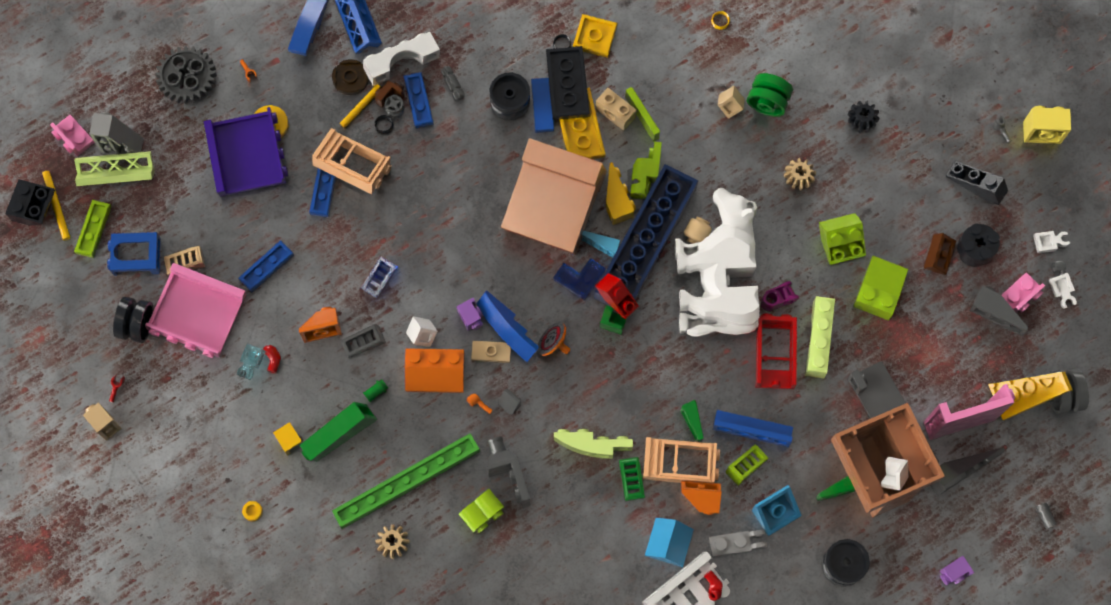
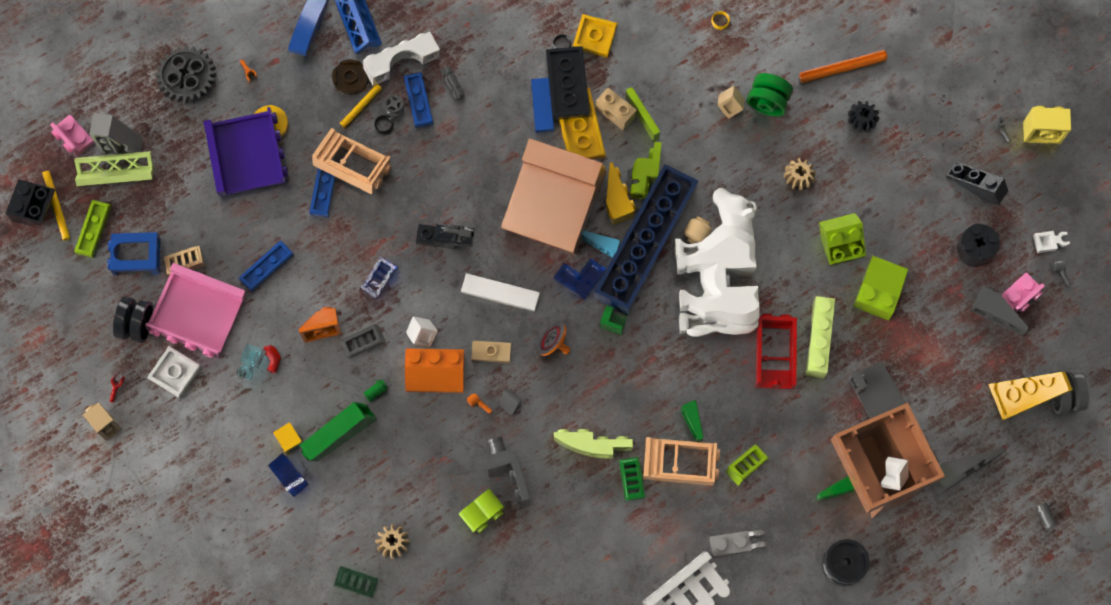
yellow tile [242,501,263,522] -> none
bright green plate [332,433,480,529] -> none
reddish brown bracket [375,80,405,108] -> none
medium lavender brick [456,298,483,331] -> none
blue slope [476,290,539,362] -> none
black wheel [489,72,530,120] -> none
red slope [595,273,639,319] -> none
dark azure slope [645,518,694,567] -> none
orange slope [681,480,722,515] -> none
red arm [704,570,723,601] -> none
blue fence [712,410,793,447] -> none
dark azure slope [752,485,802,536] -> none
magenta piece [760,281,799,312] -> none
bright pink panel [923,384,1015,440] -> none
reddish brown slope [924,233,956,275] -> none
medium lavender brick [939,556,975,585] -> none
white plate [1049,273,1077,309] -> none
none -> white tile [147,346,202,398]
none -> clear blue slope [268,453,309,497]
none -> clear green slope [333,566,378,598]
none -> black plate [416,223,475,249]
none -> white tile [461,273,540,312]
none -> orange axle [799,50,888,83]

